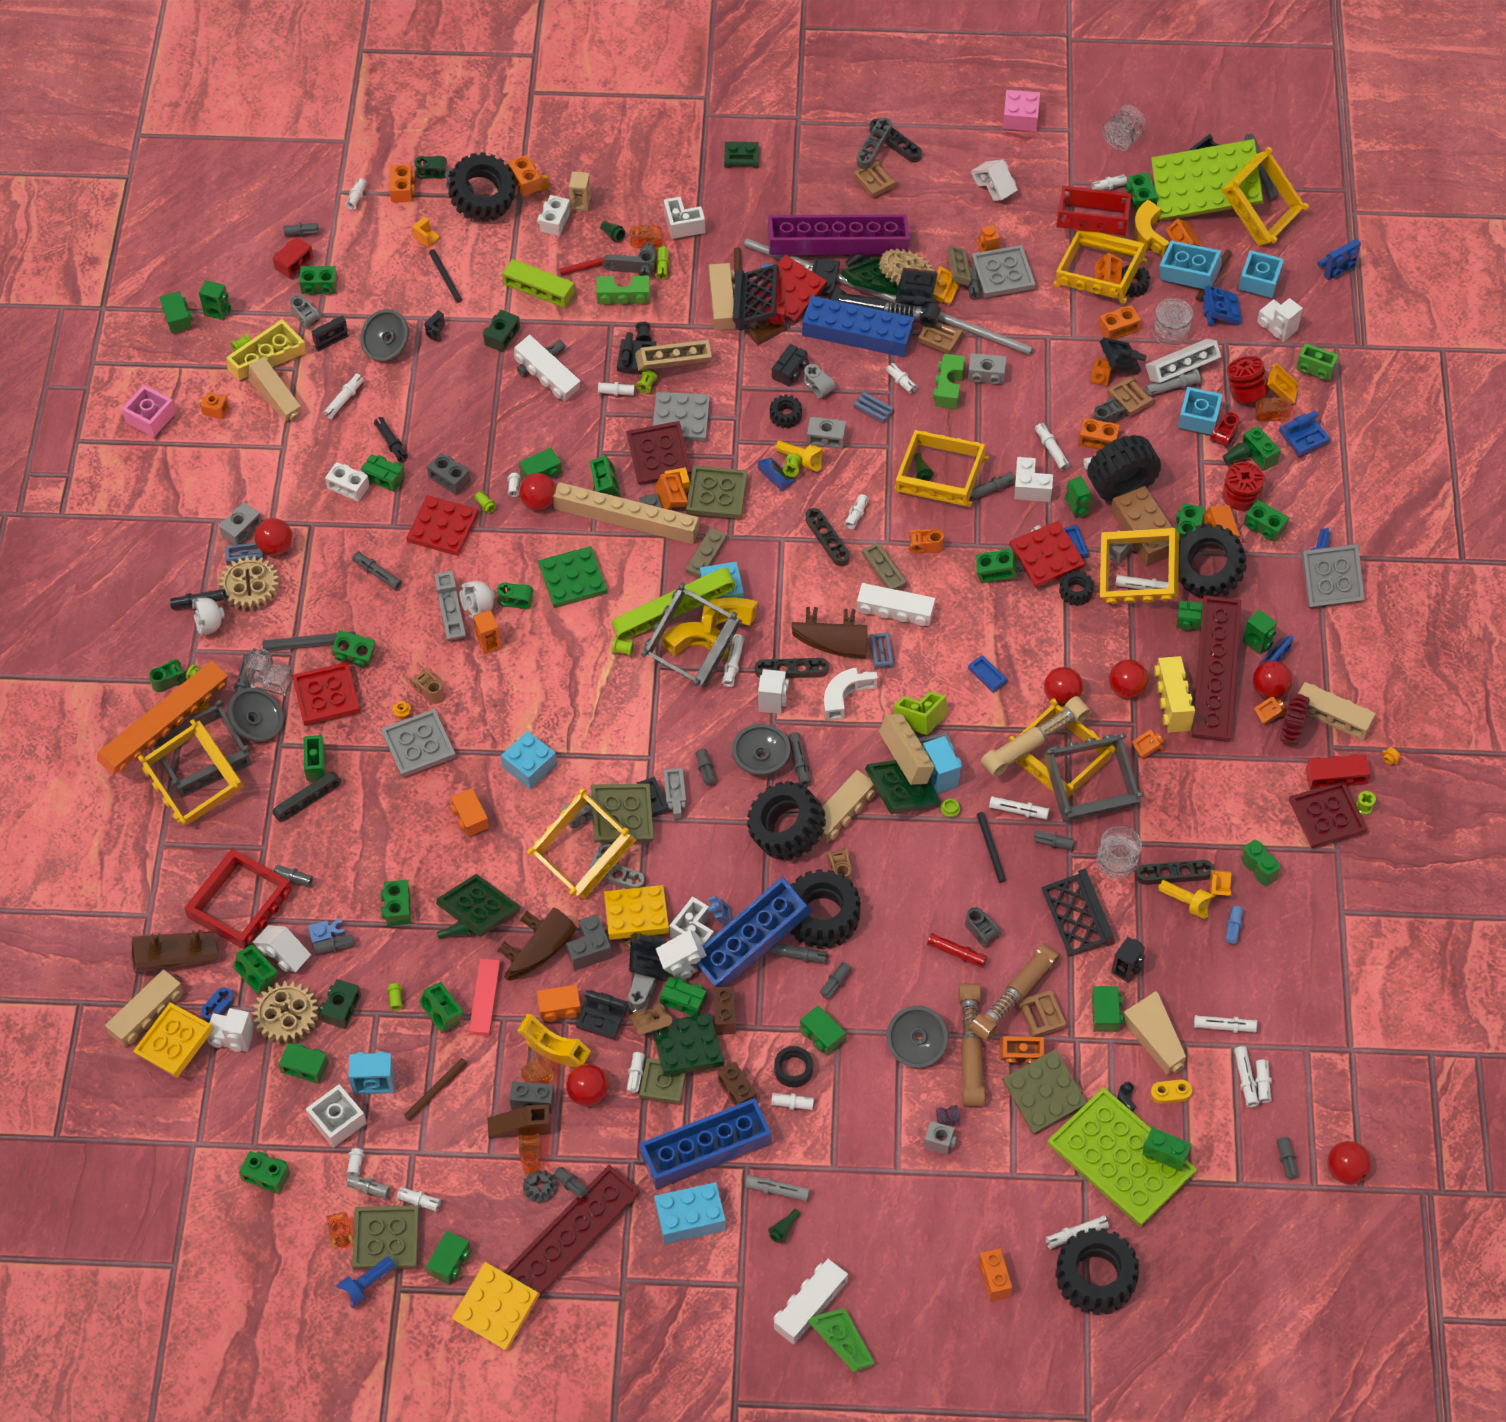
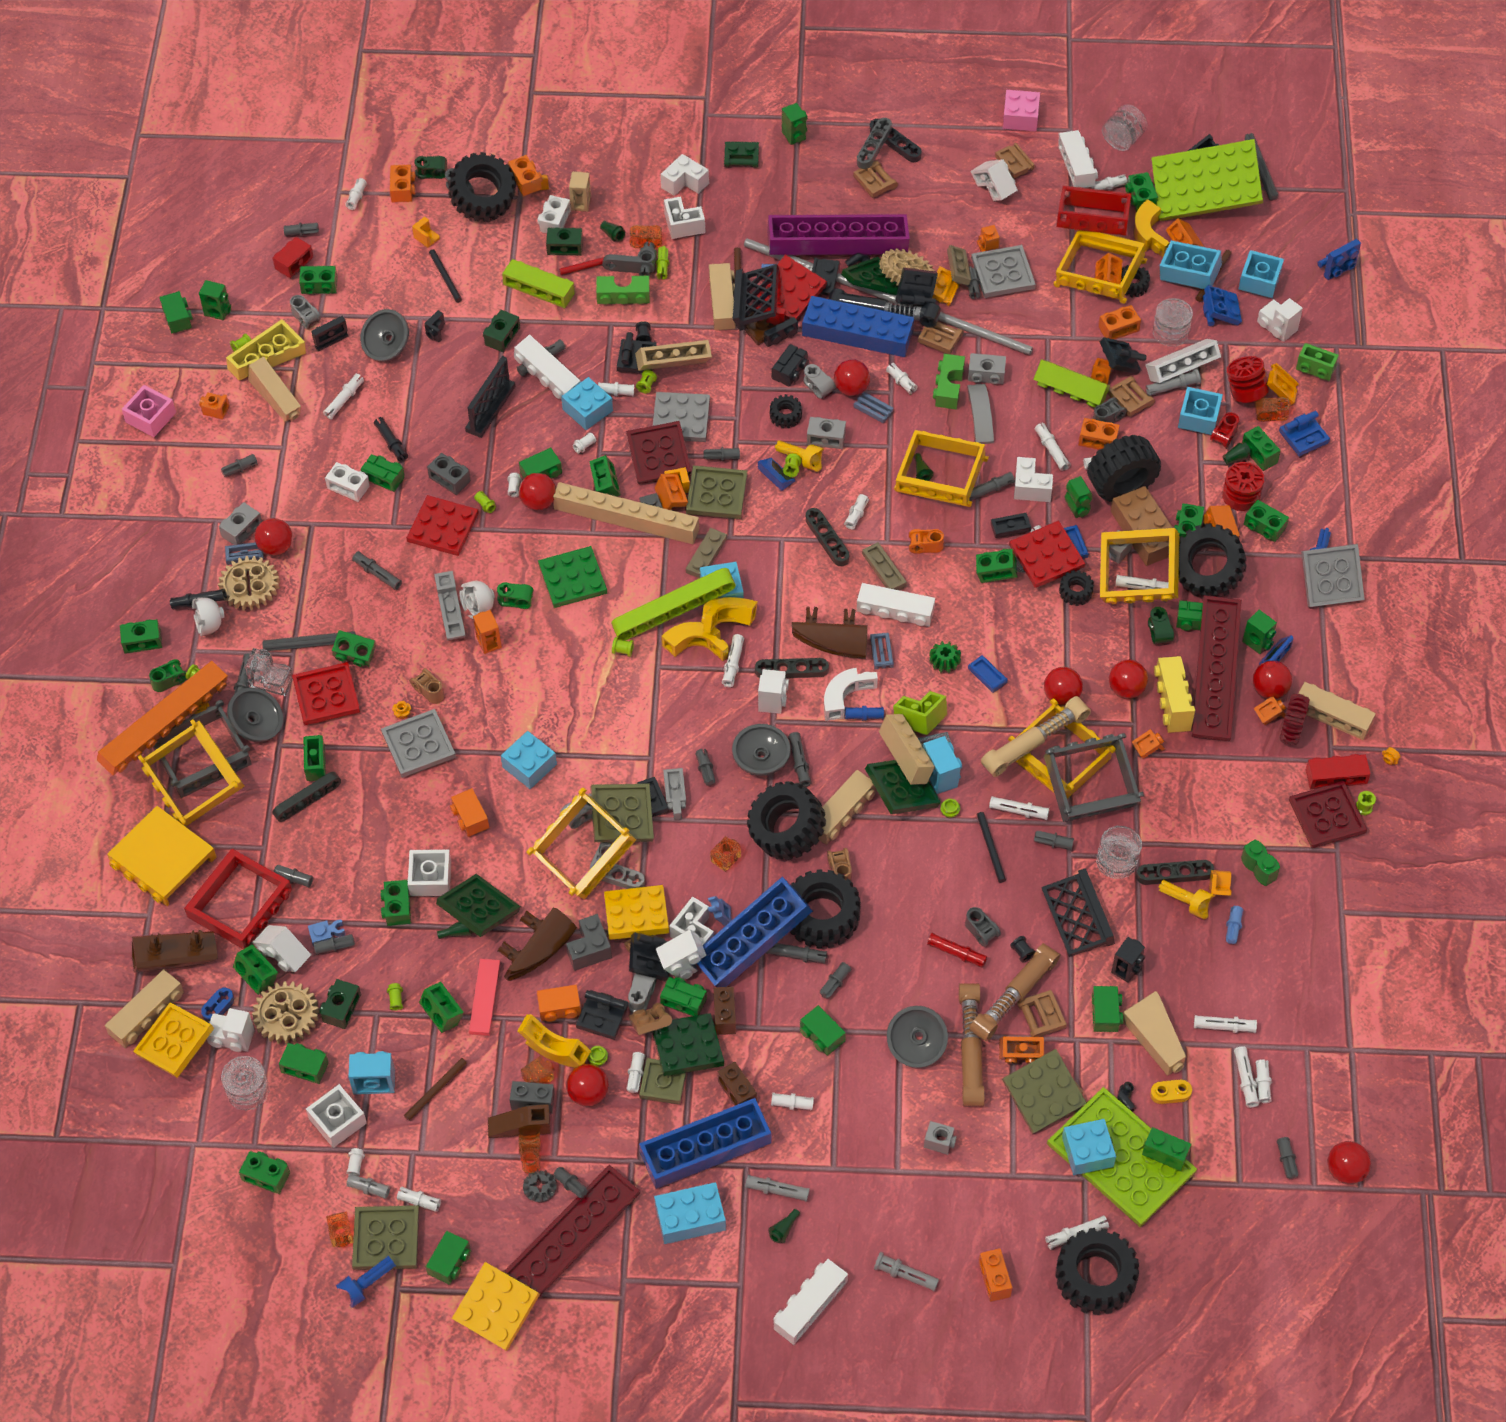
window [641,583,742,687] -> none
black tyre [774,1046,813,1088] -> none
bright green wing [808,1308,875,1372] -> none
clear purple wheel [936,1105,961,1126] -> none
yellow window [1222,147,1309,246] -> none
none -> yellow panel [107,806,217,906]
none -> green brick [120,619,162,654]
none -> dark grey axle [221,454,258,477]
none -> clear wheel [221,1056,269,1110]
none -> white brick [408,850,451,896]
none -> black fence [465,356,516,438]
none -> dark green brick [546,227,583,256]
none -> medium azure brick [561,377,613,430]
none -> white pin [573,433,596,453]
none -> lime plate [588,1046,608,1066]
none -> white brick [660,154,709,196]
none -> dark grey axle [703,447,740,461]
none -> clear orange brick [710,836,741,872]
none -> black plate [764,317,798,347]
none -> green brick [782,103,808,145]
none -> red piece [834,359,870,396]
none -> blue pin [844,706,884,721]
none -> light grey pin [874,1252,939,1291]
none -> green gear [929,641,961,674]
none -> light grey slope [967,384,994,444]
none -> black plate [990,513,1031,538]
none -> medium nougat plate [995,143,1035,179]
none -> black bush [1010,936,1036,963]
none -> lime brick [1033,359,1110,407]
none -> white brick [1058,130,1098,188]
none -> medium azure brick [1062,1119,1116,1175]
none -> dark green piece [1148,607,1174,644]

